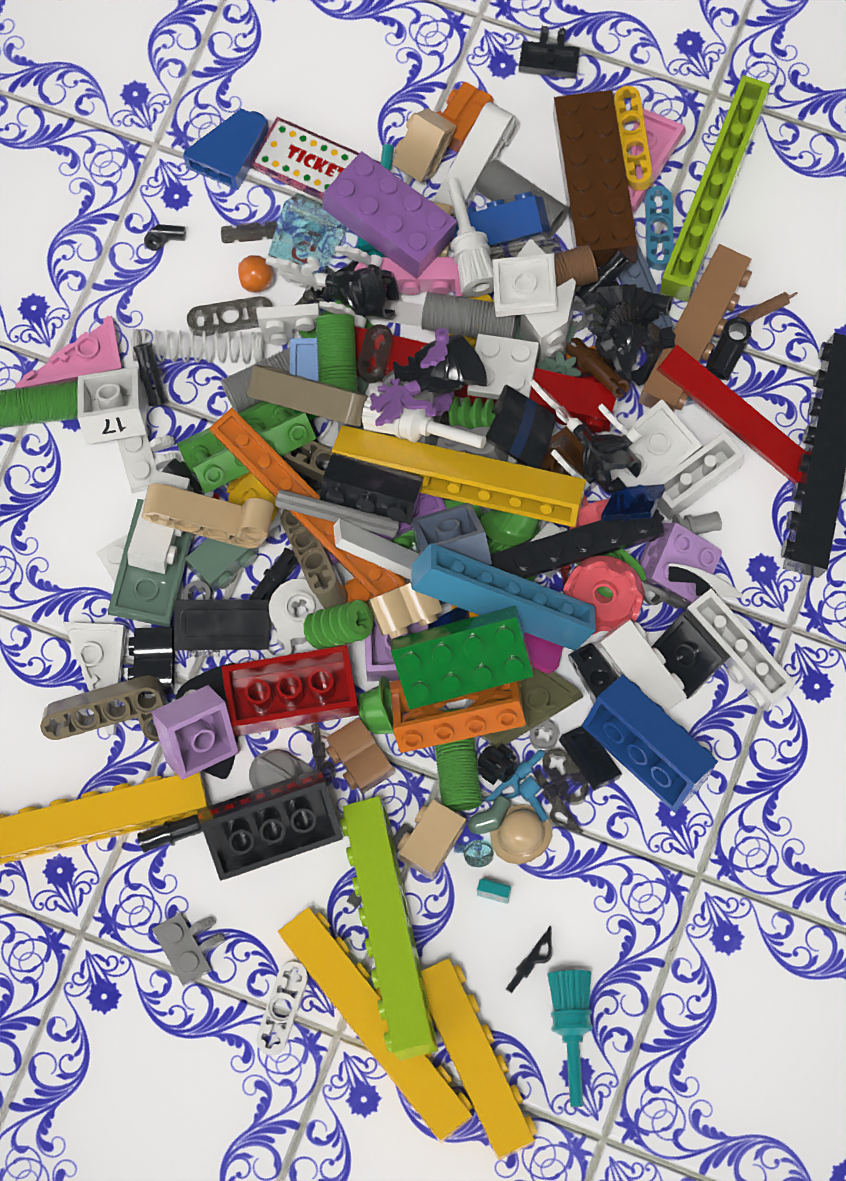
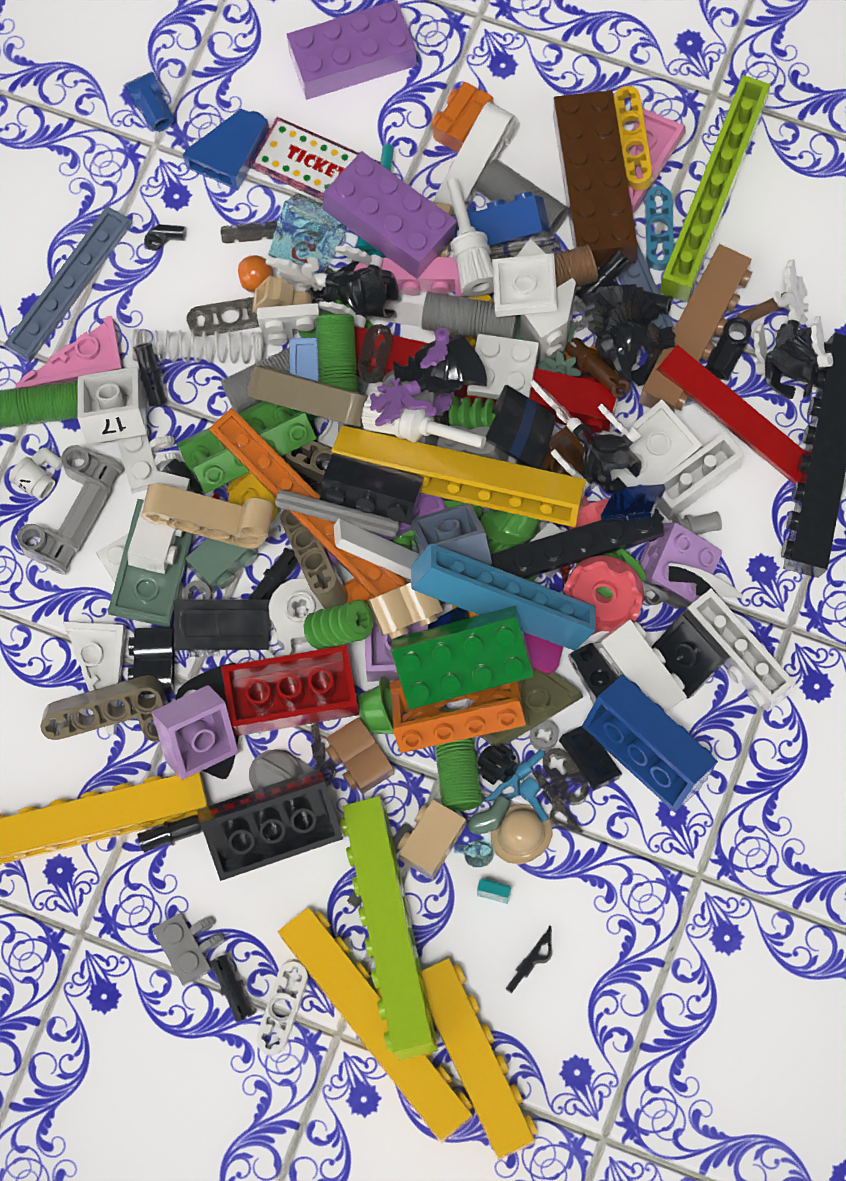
tan brick [393,108,457,183] -> none
black hinge [518,26,580,79] -> none
teal piece [547,970,593,1107] -> none
none -> sand blue tile [4,206,132,363]
none -> white piece [9,448,63,500]
none -> light grey piece [17,445,123,575]
none -> blue piece [125,71,174,132]
none -> black pin [209,954,255,1023]
none -> tan leg [252,275,313,313]
none -> medium lavender brick [286,0,417,100]
none -> helmet [753,259,833,399]

